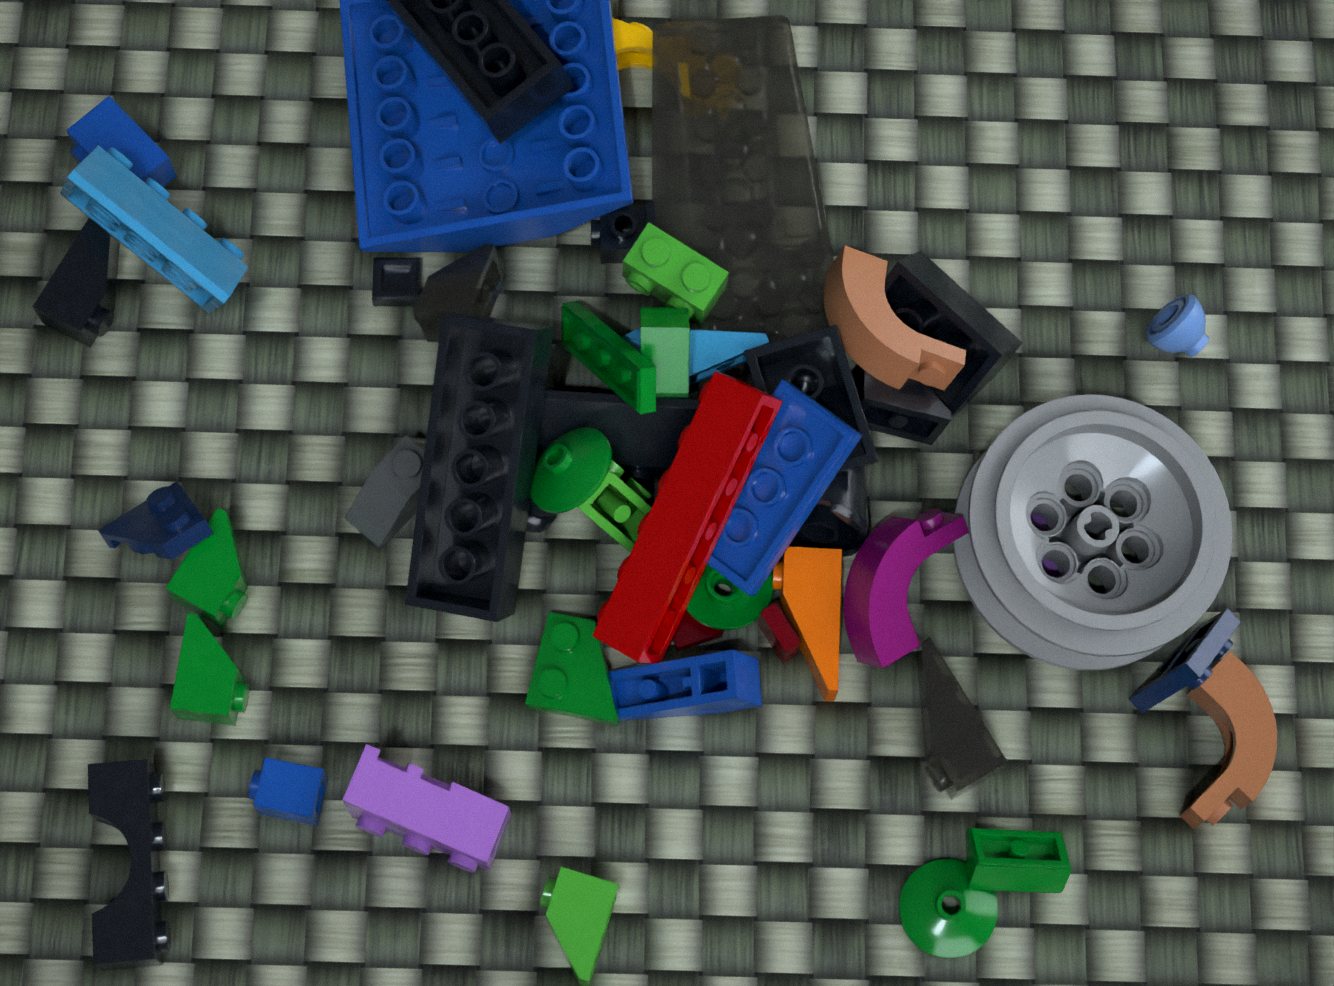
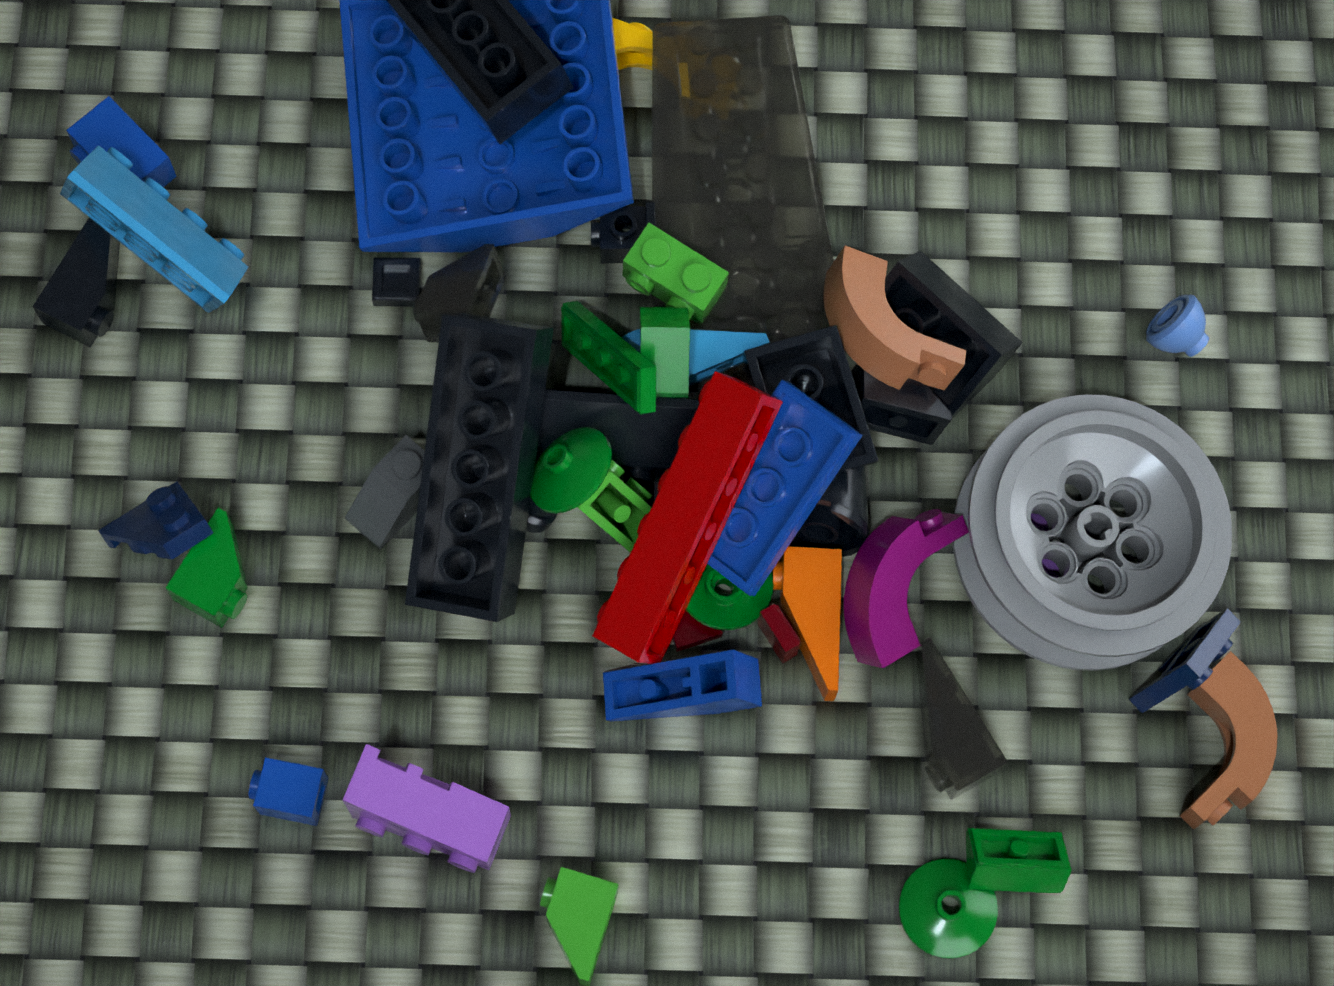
black arch [88,759,171,971] -> none
green slope [170,613,249,726] -> none
green wing [525,612,620,726] -> none

